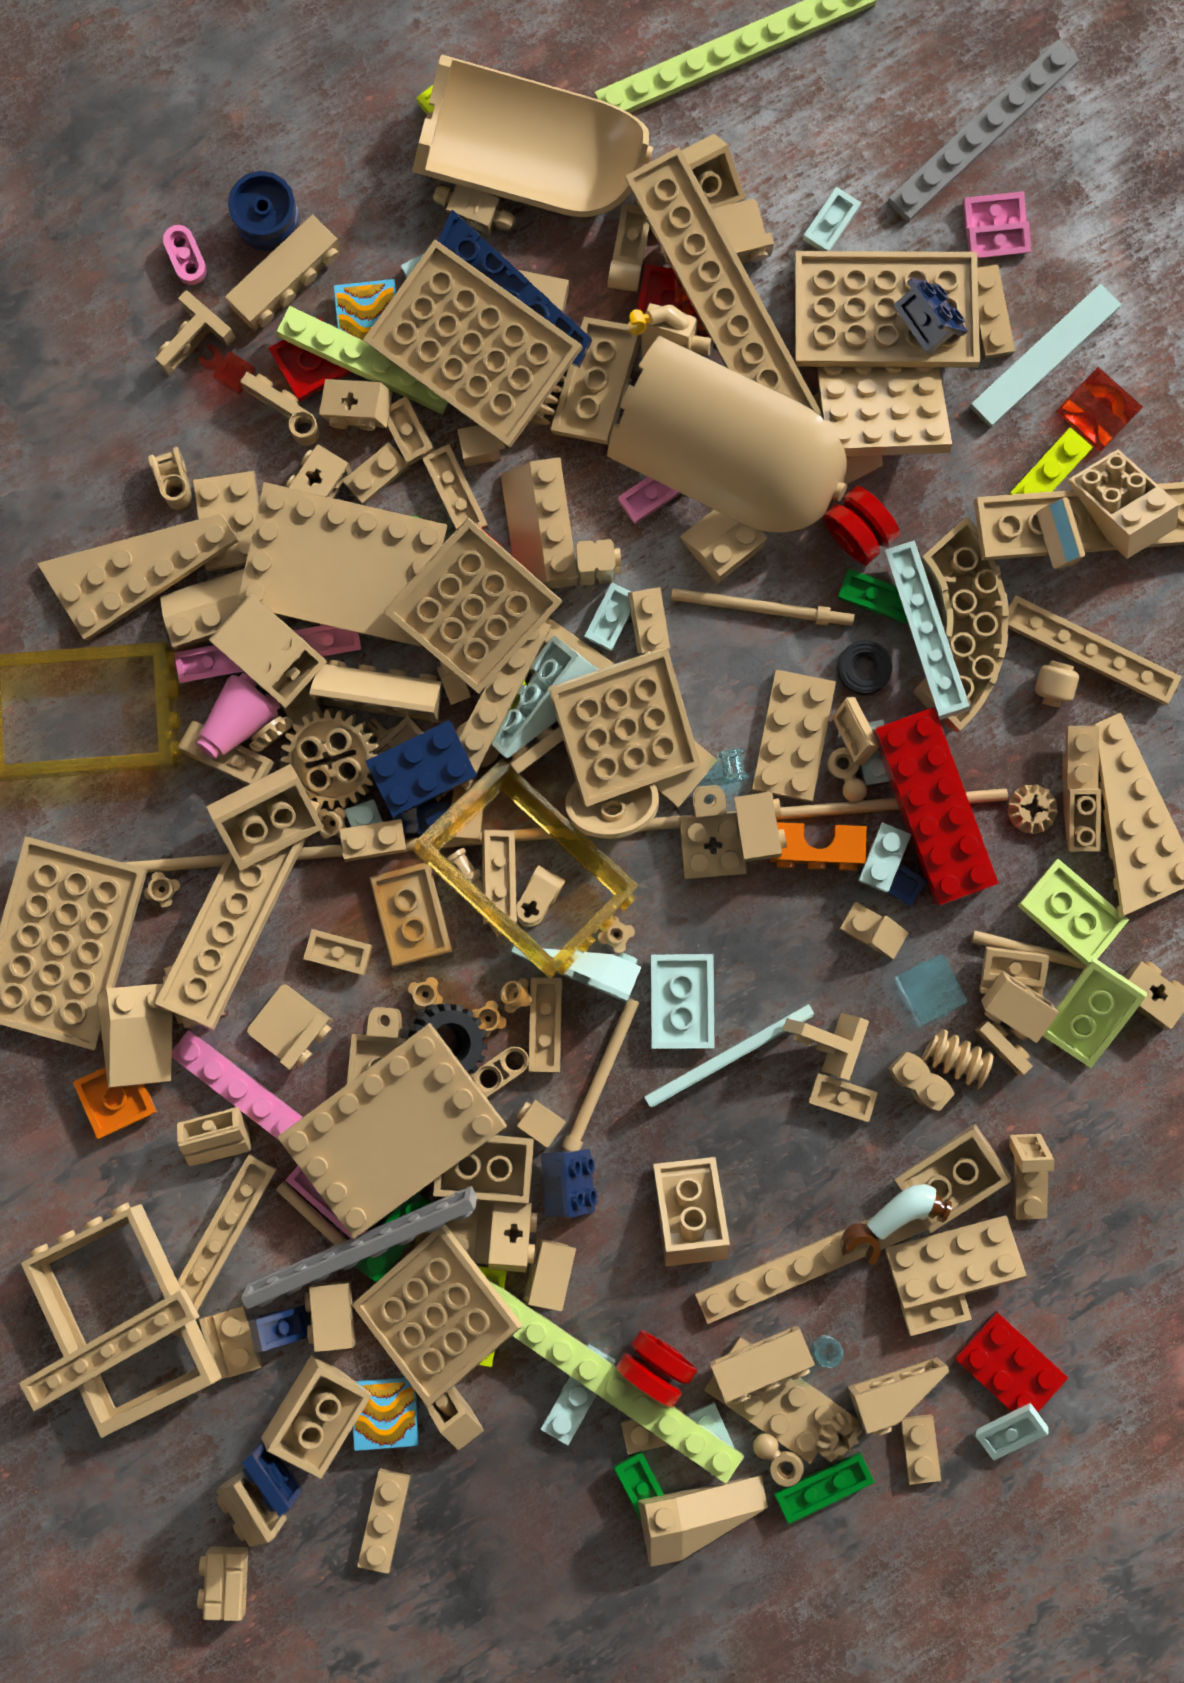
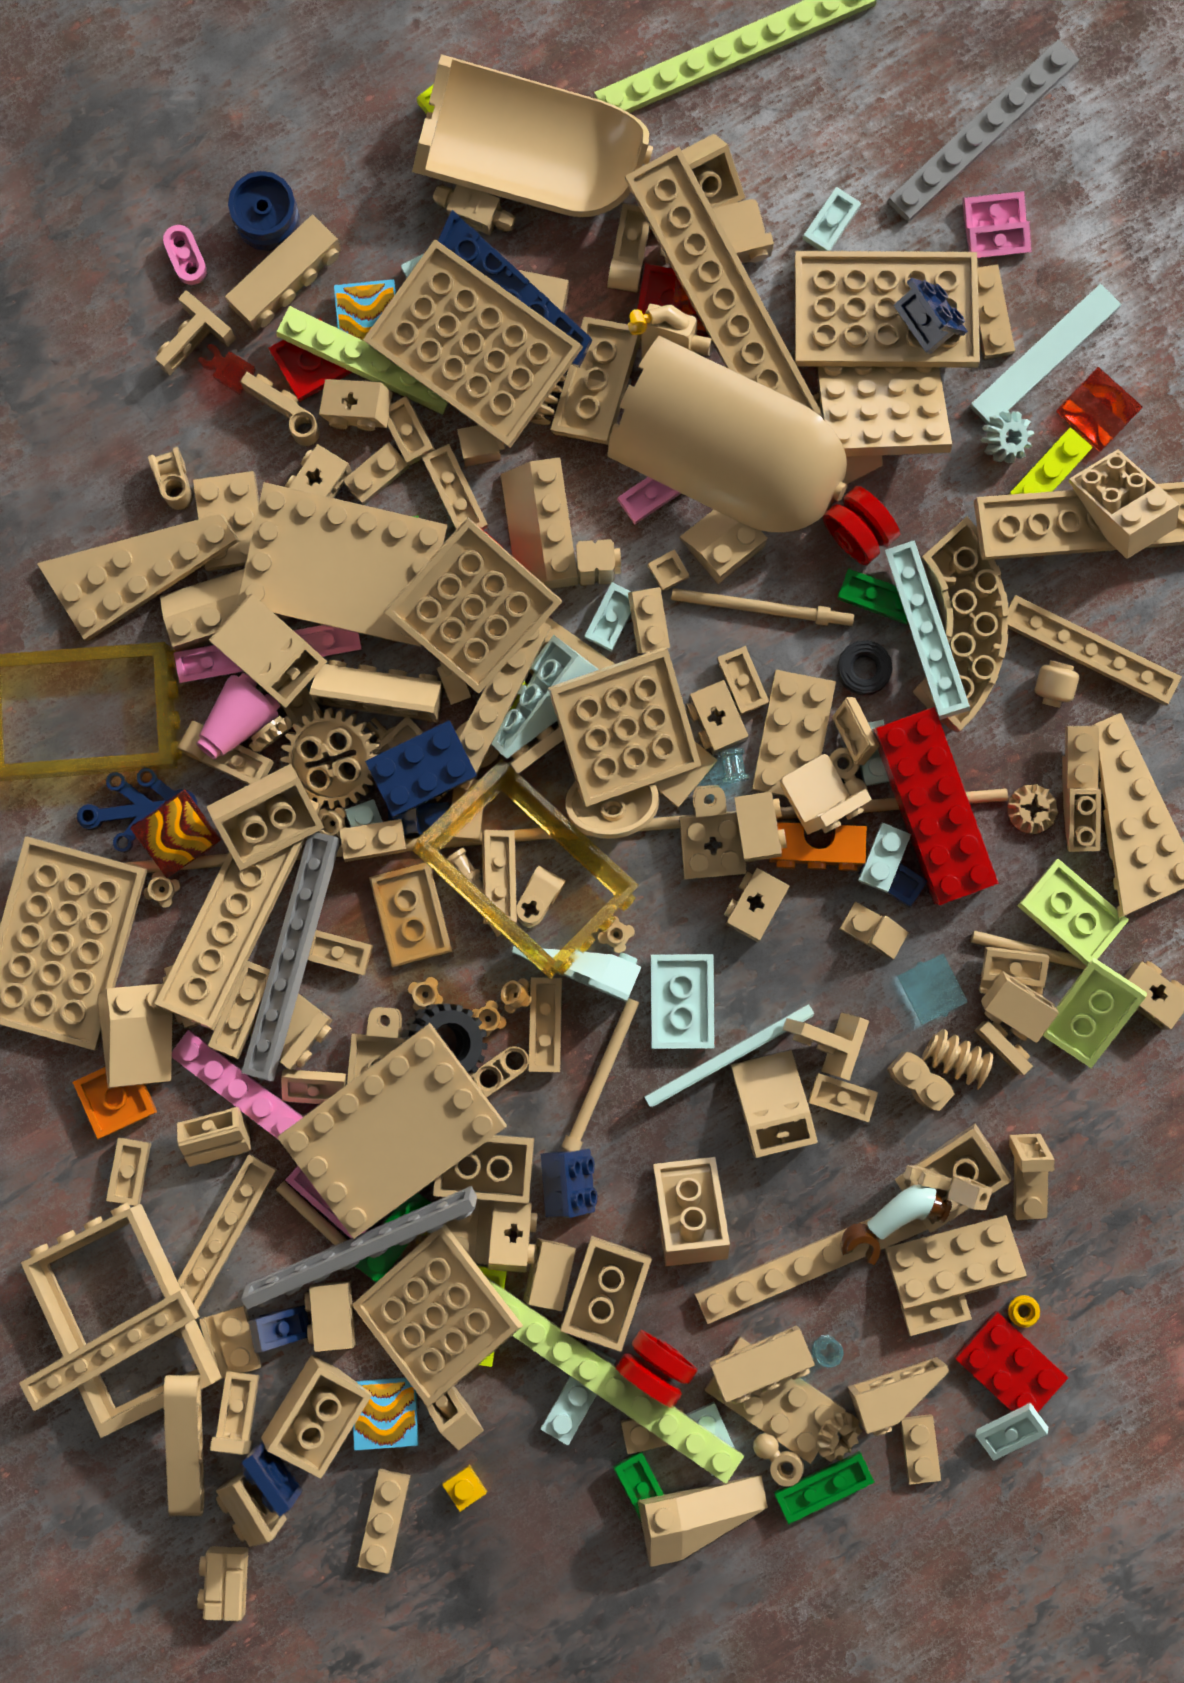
tan brick [516,1100,566,1148] -> none
tan slope [1037,497,1085,569] -> none
none -> dark blue plant [77,768,198,853]
none -> tan plate [106,1138,151,1206]
none -> slope [130,789,221,878]
none -> tan beam [164,1375,205,1516]
none -> tan plate [208,961,270,1059]
none -> tan bracket [210,1371,259,1455]
none -> light grey plate [242,832,341,1081]
none -> tan plate [281,1069,346,1104]
none -> yellow plate [442,1464,487,1511]
none -> tan brick [560,1236,652,1352]
none -> tan plate [648,549,690,592]
none -> tan brick [686,680,748,755]
none -> tan plate [717,646,769,715]
none -> tan brick [724,868,790,942]
none -> tan slope [731,1050,818,1158]
none -> tan bracket [780,754,872,835]
none -> tan piece [904,1165,993,1210]
none -> light aqua gear [980,411,1035,463]
none -> yellow plate [1008,1295,1040,1328]

